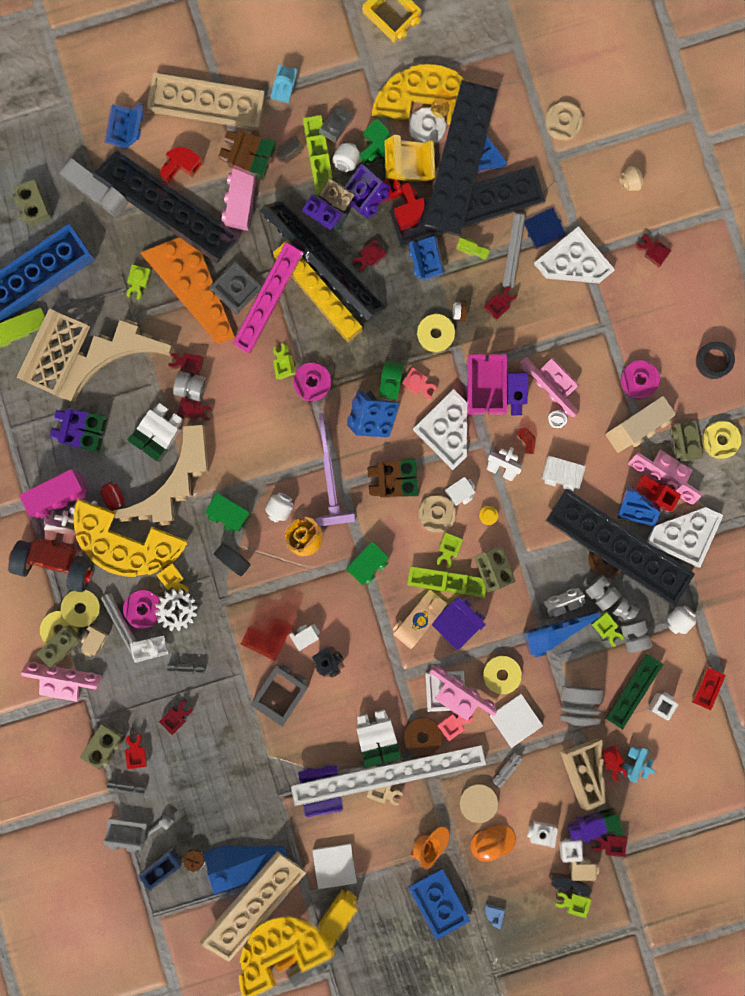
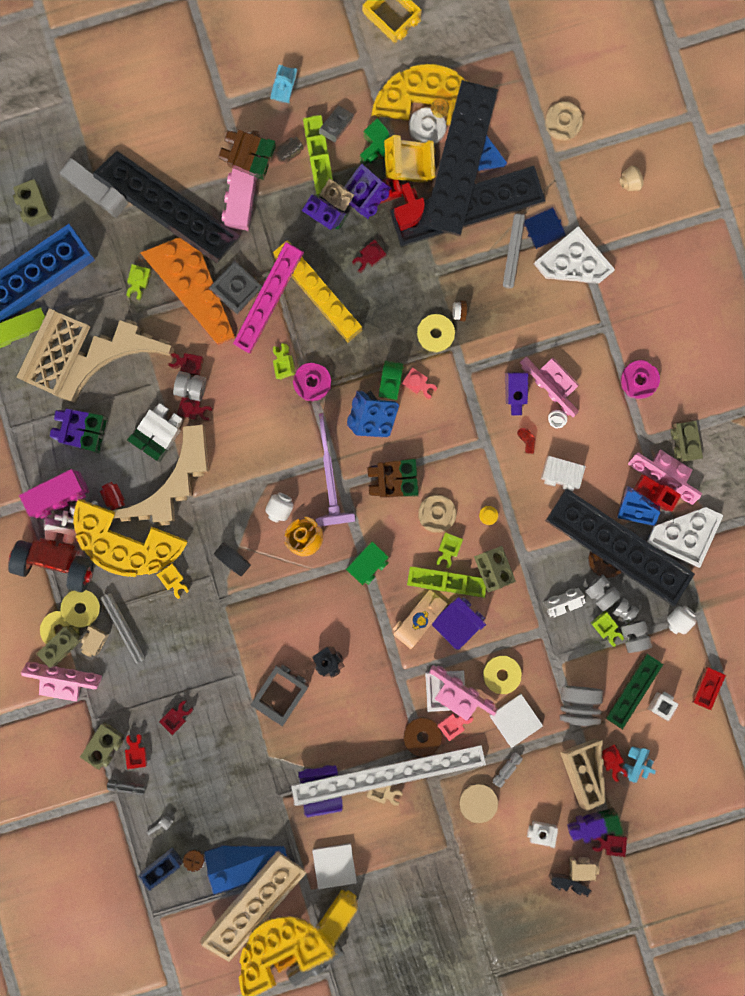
light grey bracket [103,818,148,852] -> none
blue bracket [104,103,144,149] -> none
dark pink plate [123,590,161,629] -> none
white hips [130,636,168,663] -> none
tan plate [147,73,265,130] -> none
white gear [154,589,197,631] -> none
red brick [160,147,203,184] -> none
dark grey axle [167,663,205,675] -> none
green brick [204,493,251,533] -> none
clear red brick [240,617,294,661] -> none
black plate [260,201,386,320] -> none
white brick [289,623,320,651] -> none
white head [333,143,360,172] -> none
white hips [357,709,401,768] -> none
blue plate [408,868,470,940] -> none
blue bracket [409,236,445,280] -> none
orange piece [411,826,450,869] -> none
white plate [413,389,467,470] -> none
white brick [445,477,476,506] -> none
lime plate [456,237,490,260] -> none
dark pink piece [467,354,507,415] -> none
orange piece [470,824,516,862] -> none
dark red plate [483,286,518,321] -> none
medium blue tile [485,904,505,929] -> none
white hips [487,447,522,481] -> none
blue wedge [523,612,601,657] -> none
lime plate [554,891,592,918] -> none
white brick [559,837,583,862] -> none
tan wedge [605,396,676,453] -> none
dark red plate [636,235,672,267] -> none
black tyre [696,341,735,379] -> none
light yellow tile [702,421,742,459] -> none

